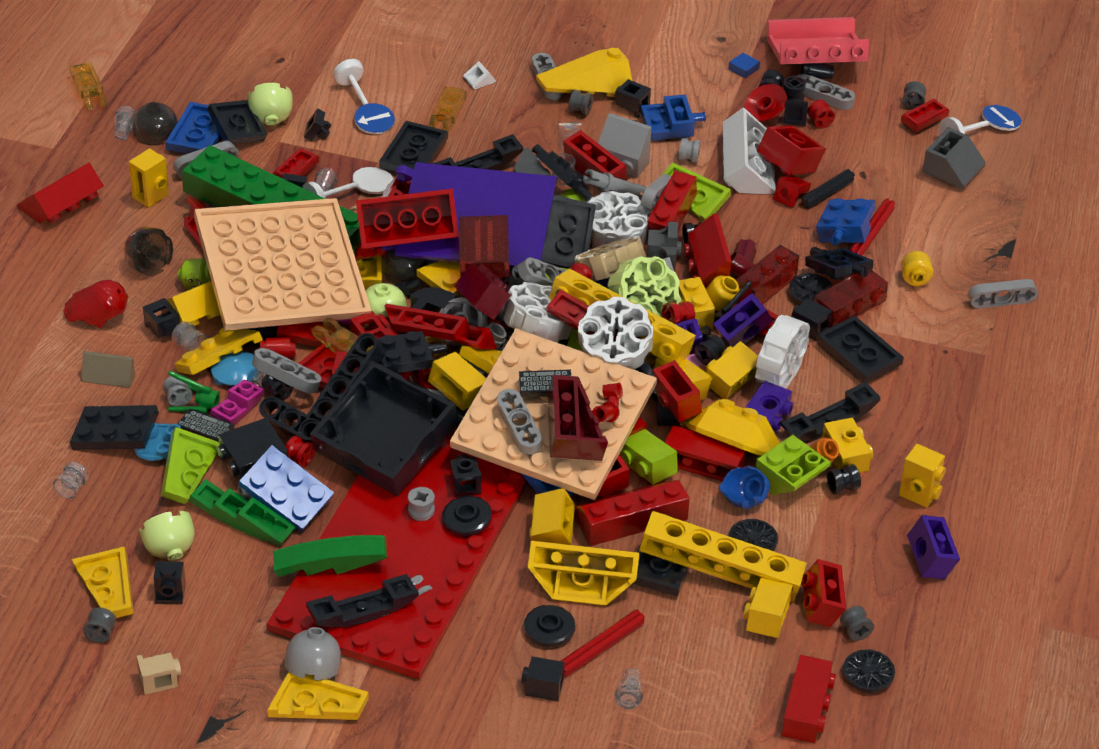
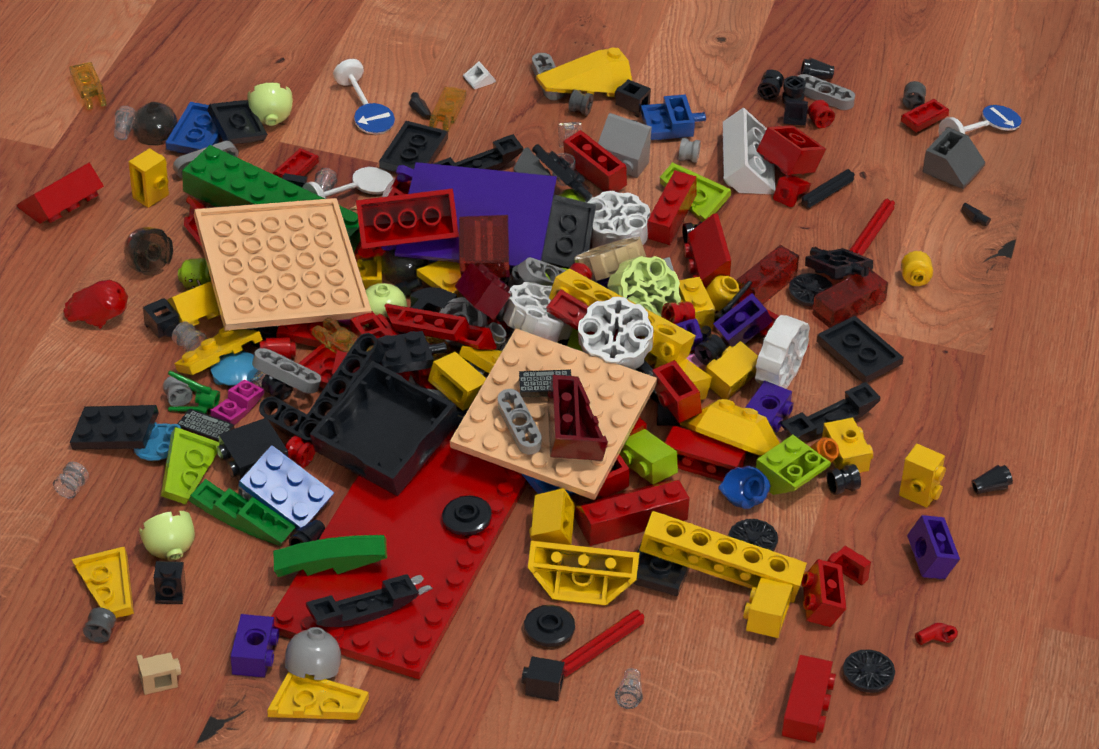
dark tan slope [82,351,135,388] -> none
black tile [304,108,332,141] -> none
light grey wheel [408,487,435,521] -> none
black brick [450,454,482,497] -> none
light grey pin [583,169,647,200] -> none
red piece [592,382,623,423] -> none
light grey beam [640,173,671,210] -> none
dark grey brick [647,222,682,272] -> none
blue tile [728,53,760,78] -> none
dark red piece [730,239,757,282] -> none
red dish [744,84,787,122] -> none
coral panel [767,17,869,64] -> none
black brick [791,298,832,341] -> none
blue plate [816,198,876,245] -> none
dark grey wheel [840,606,874,641] -> none
light grey beam [967,279,1039,308] -> none
none -> dark purple brick [230,614,279,678]
none -> black cone [289,520,325,546]
none -> black bar [408,92,433,120]
none -> red bracket [827,545,871,585]
none -> red arm [915,622,958,645]
none -> black bar [961,203,991,226]
none -> black cone [971,465,1013,495]

